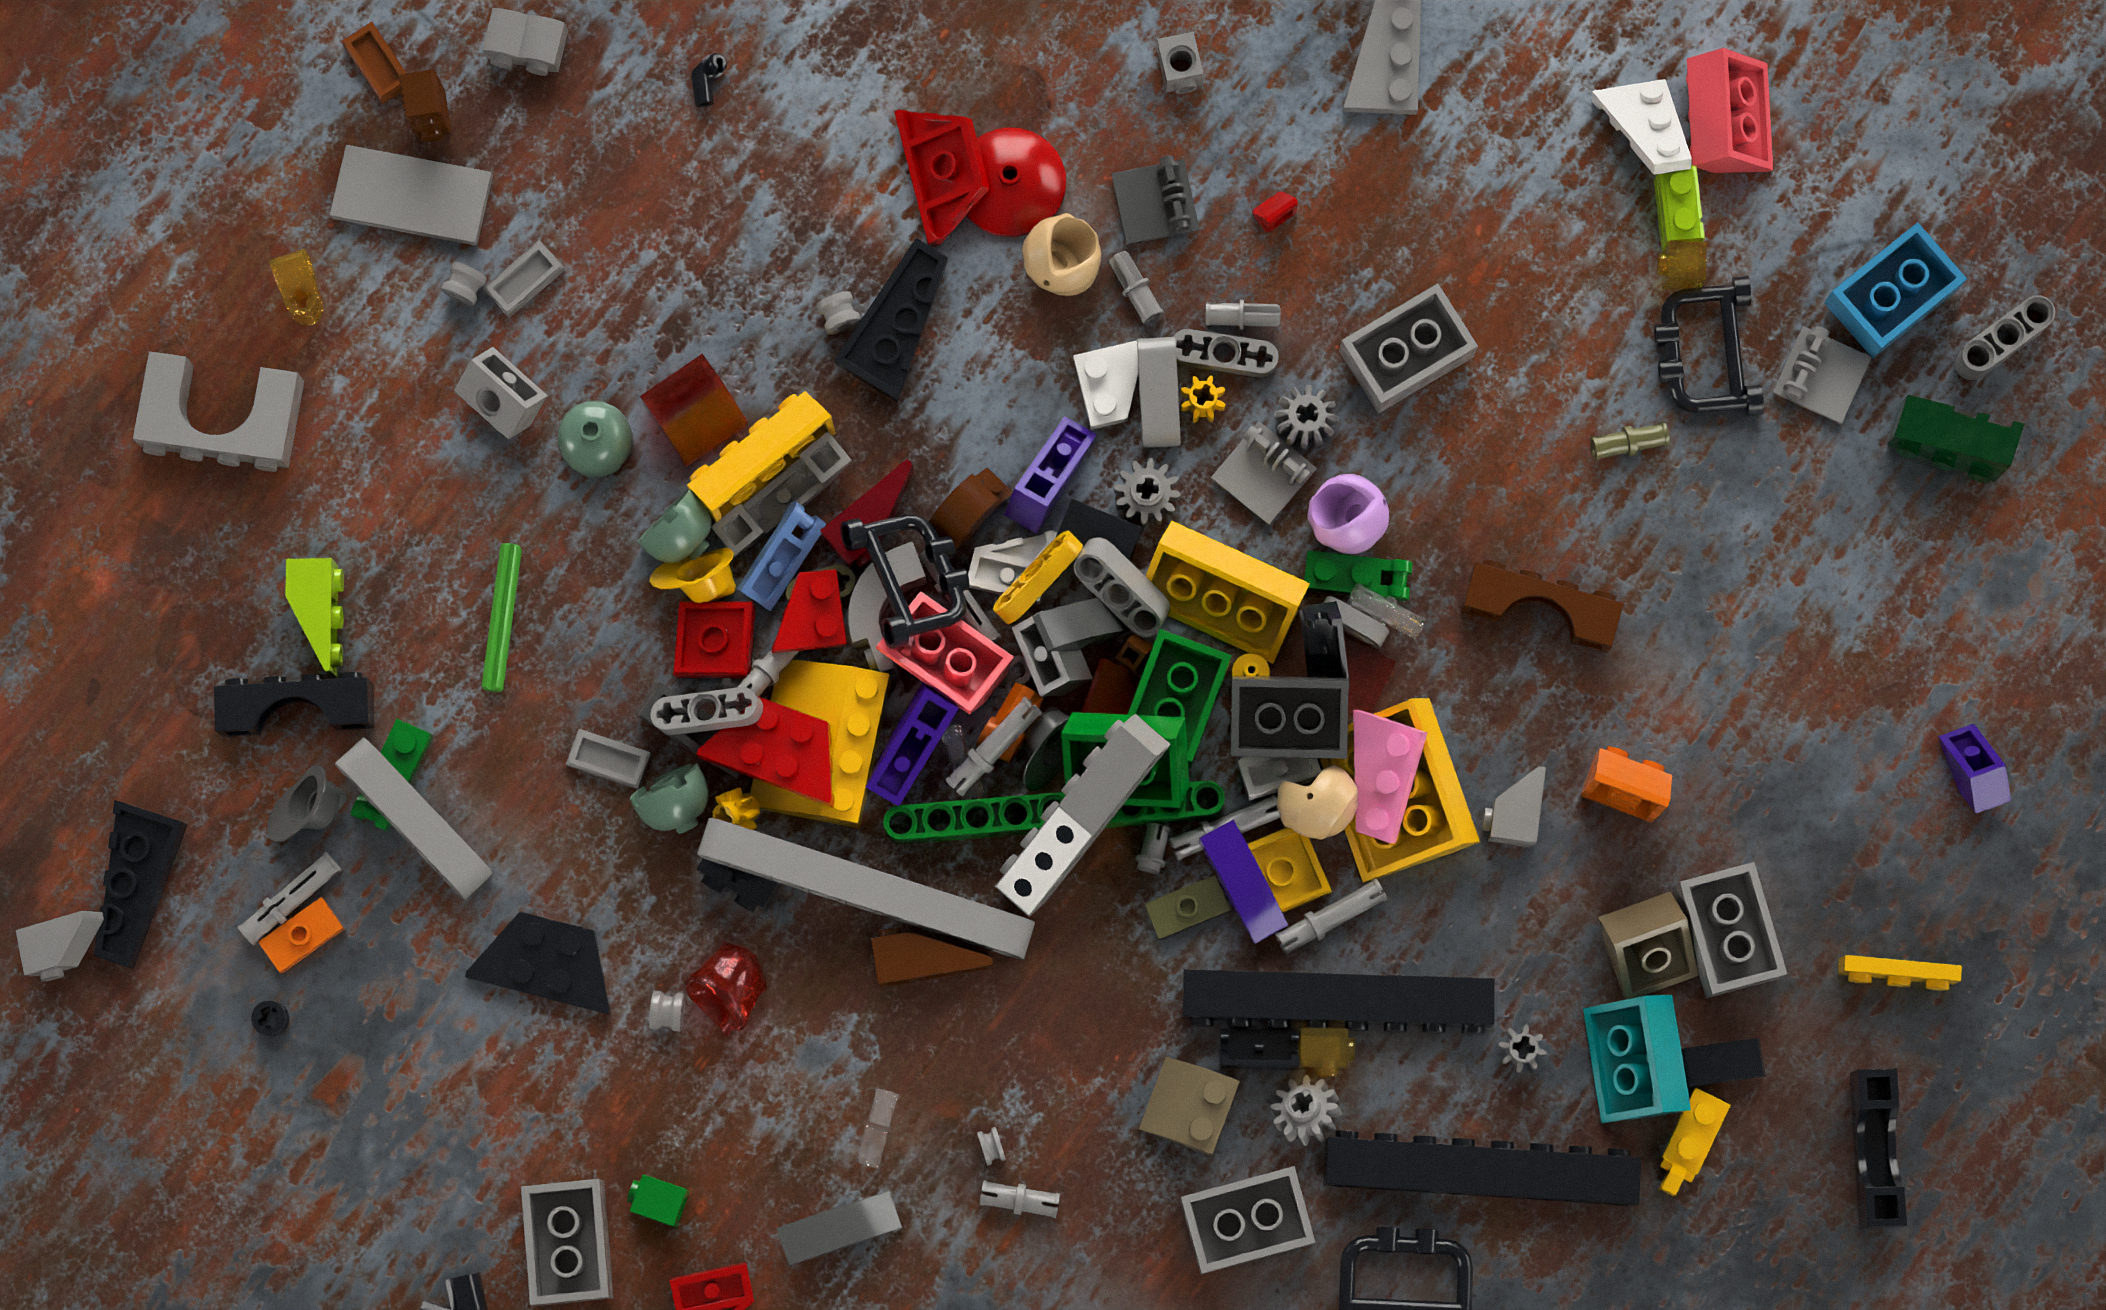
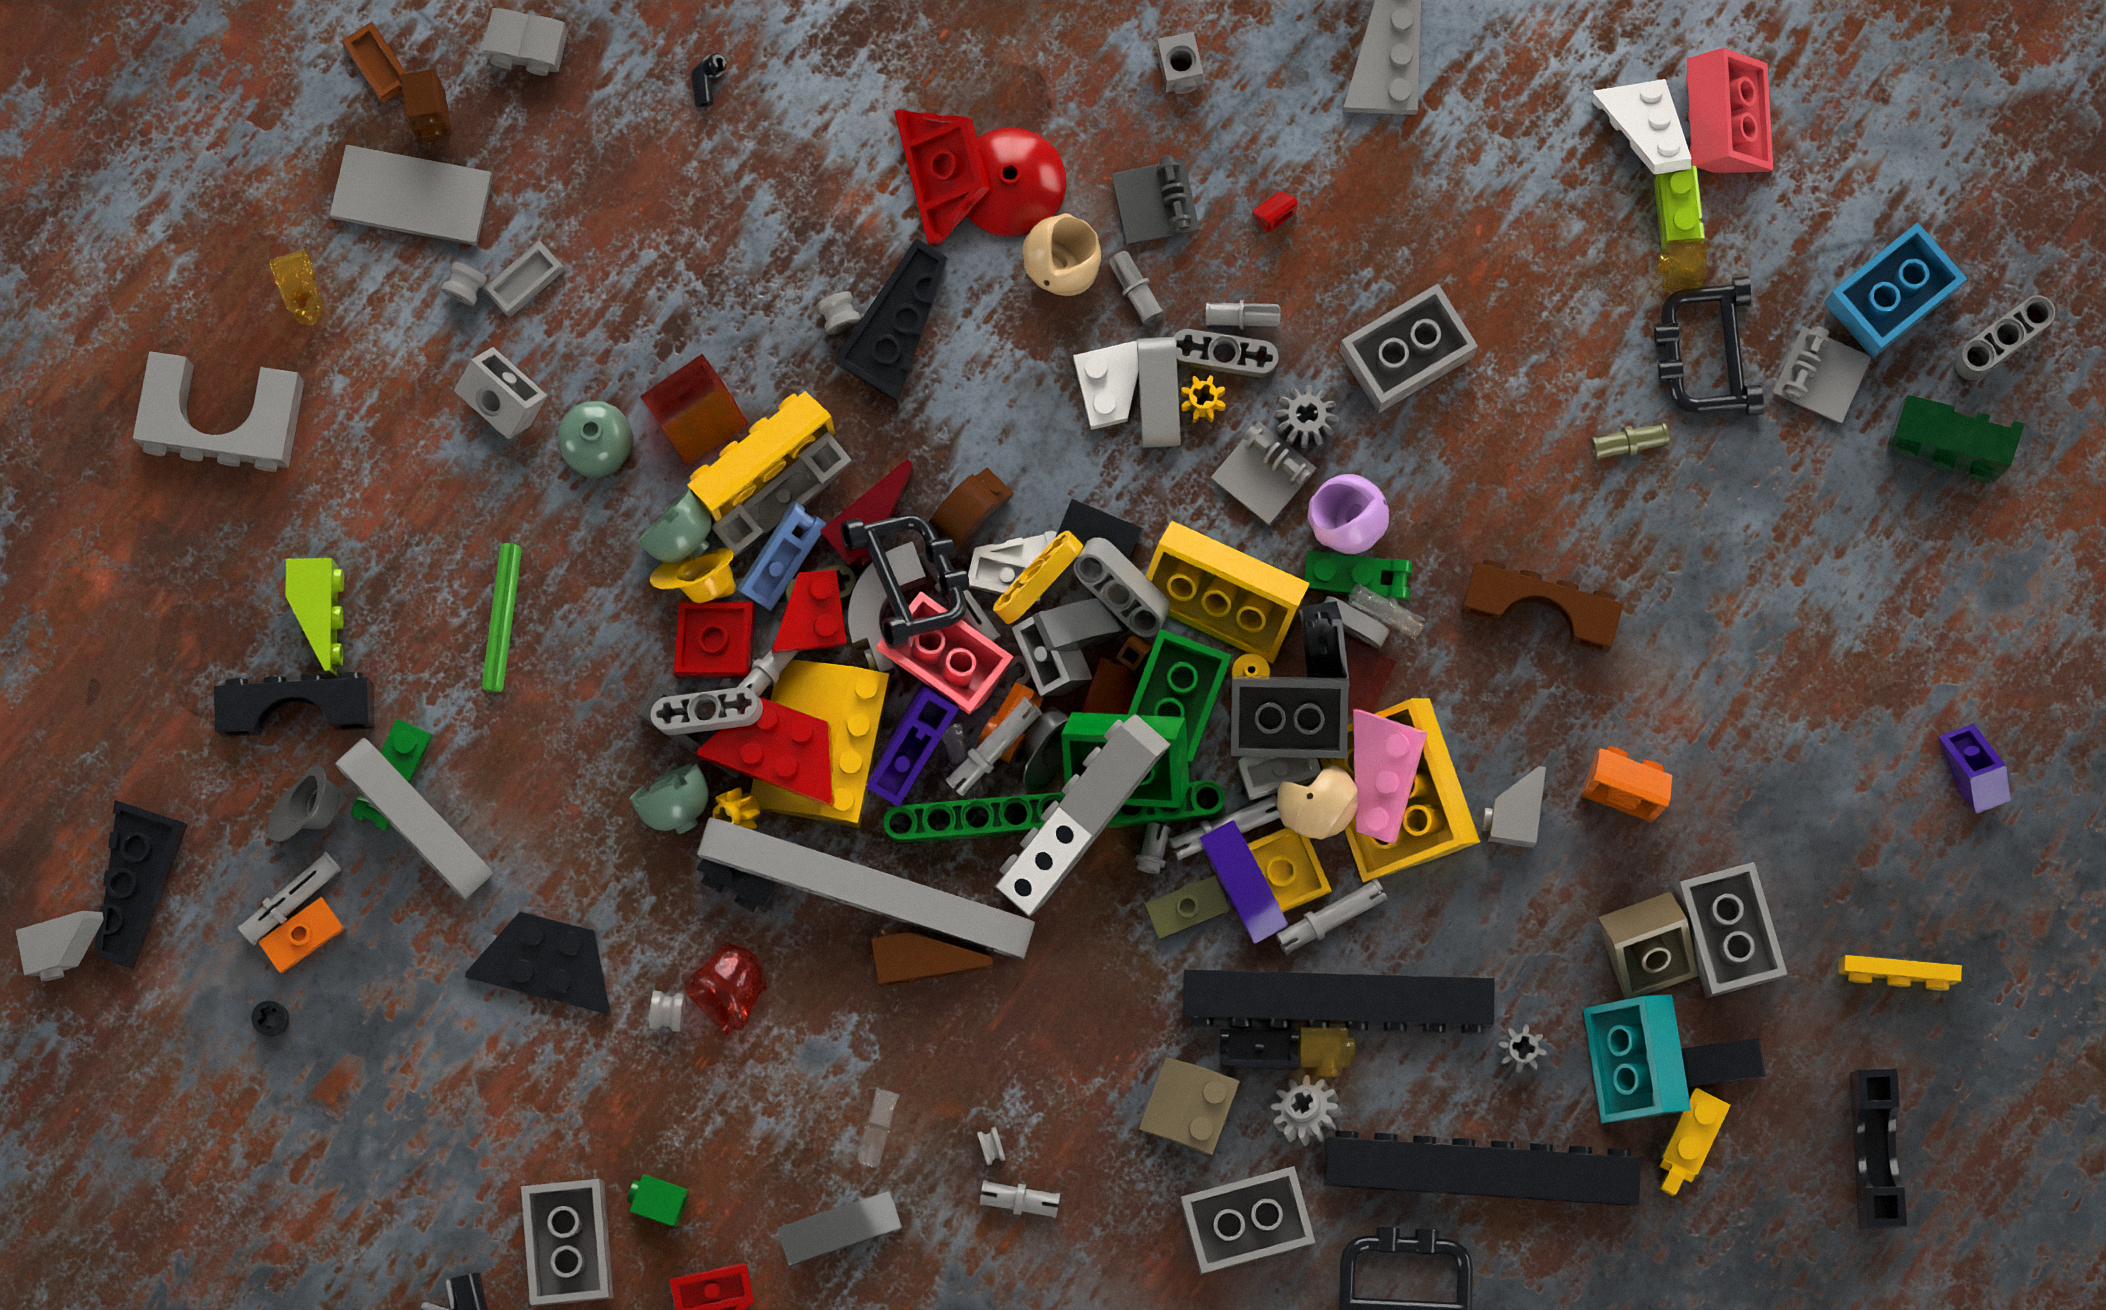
light grey tile [566,729,652,790] -> none
dark purple slope [1004,416,1097,534] -> none
light grey gear [1114,458,1181,527] -> none

